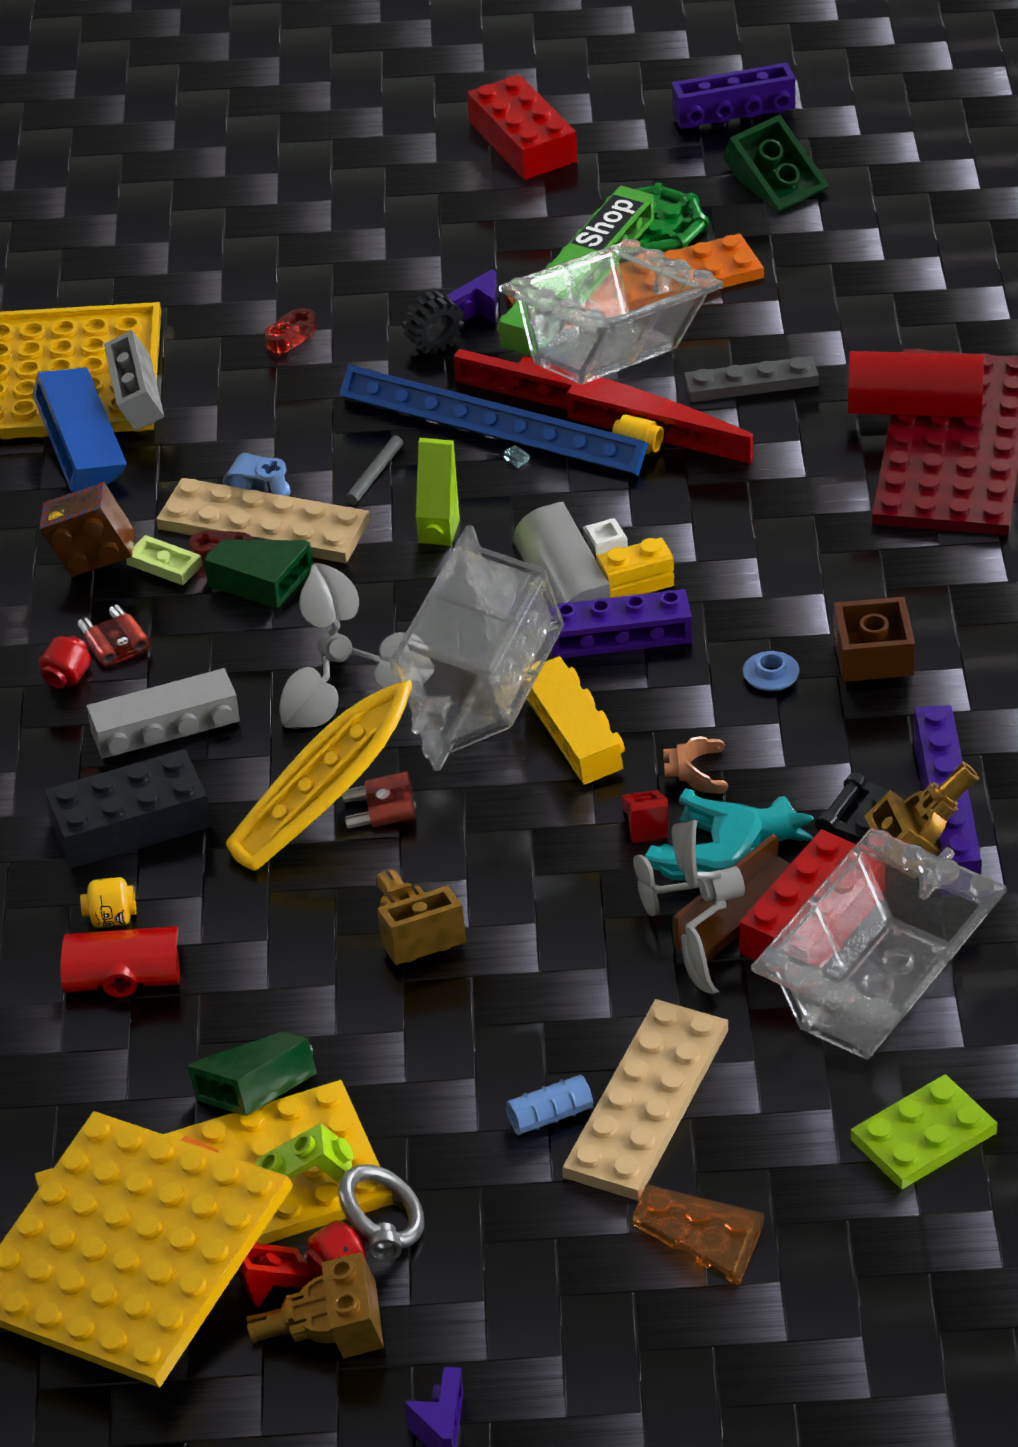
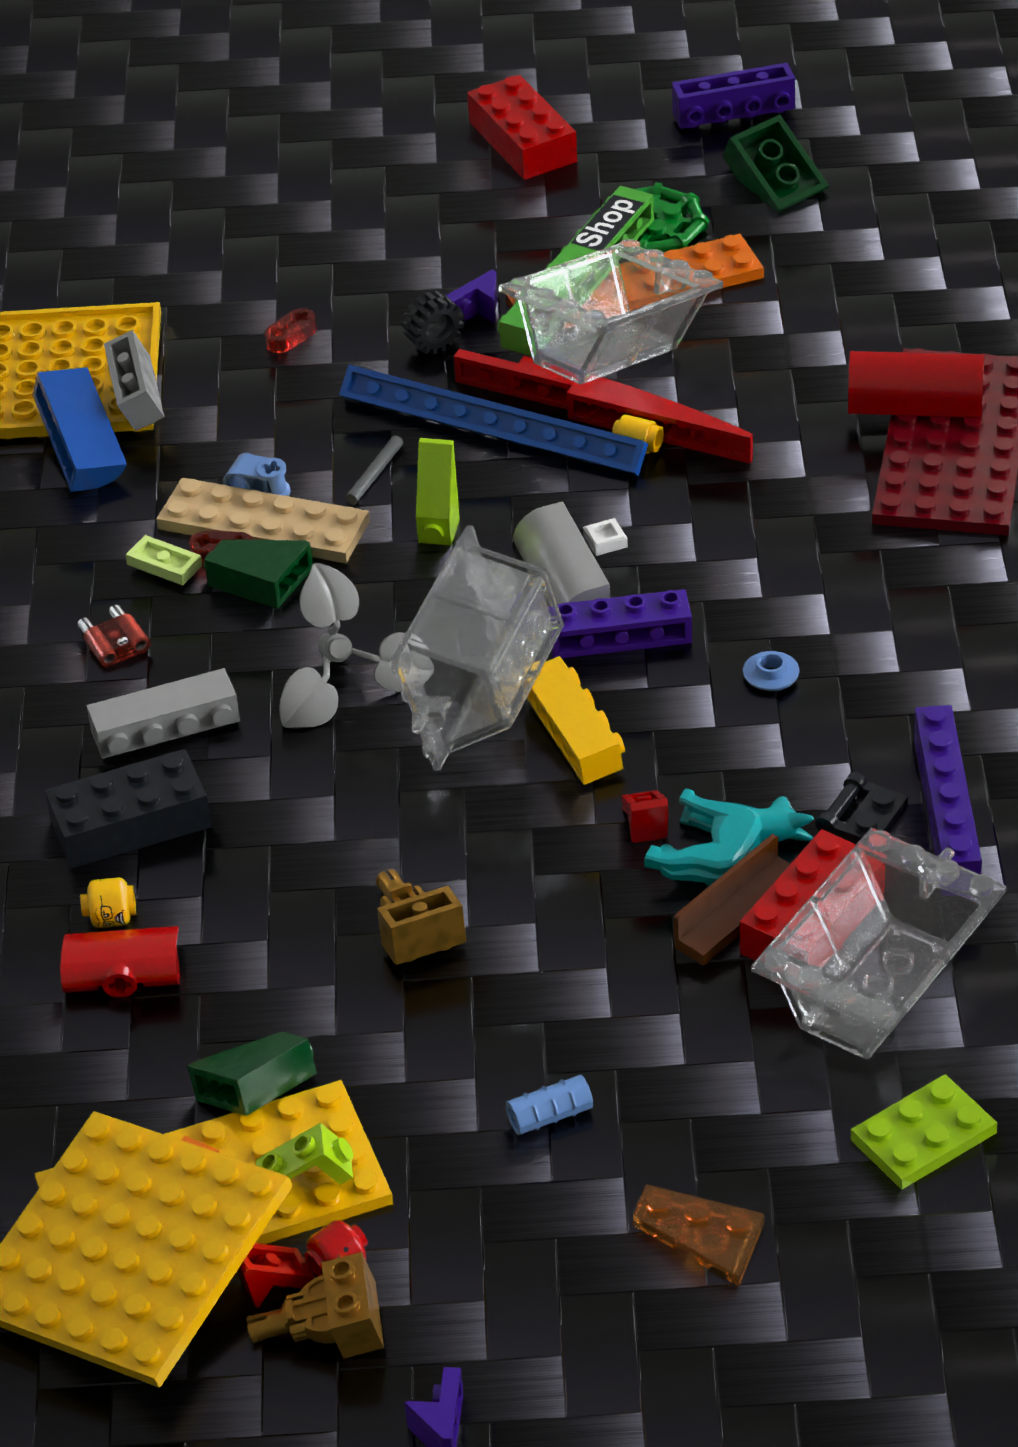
red head [38,636,91,689] -> none
reddish brown brick [39,482,135,577] -> none
yellow piece [226,680,412,871] -> none
flat silver piece [338,1164,424,1262] -> none
clear red piece [342,771,416,829] -> none
clear light blue piece [504,445,530,468] -> none
tan plate [562,999,728,1201] -> none
yellow brick [596,538,674,598] -> none
light grey plant [633,820,745,994] -> none
nougat helmet [663,736,728,794] -> none
dark grey plate [684,356,819,403] -> none
reddish brown brick [833,597,915,682] -> none
pearl gold brick [864,761,979,878] -> none

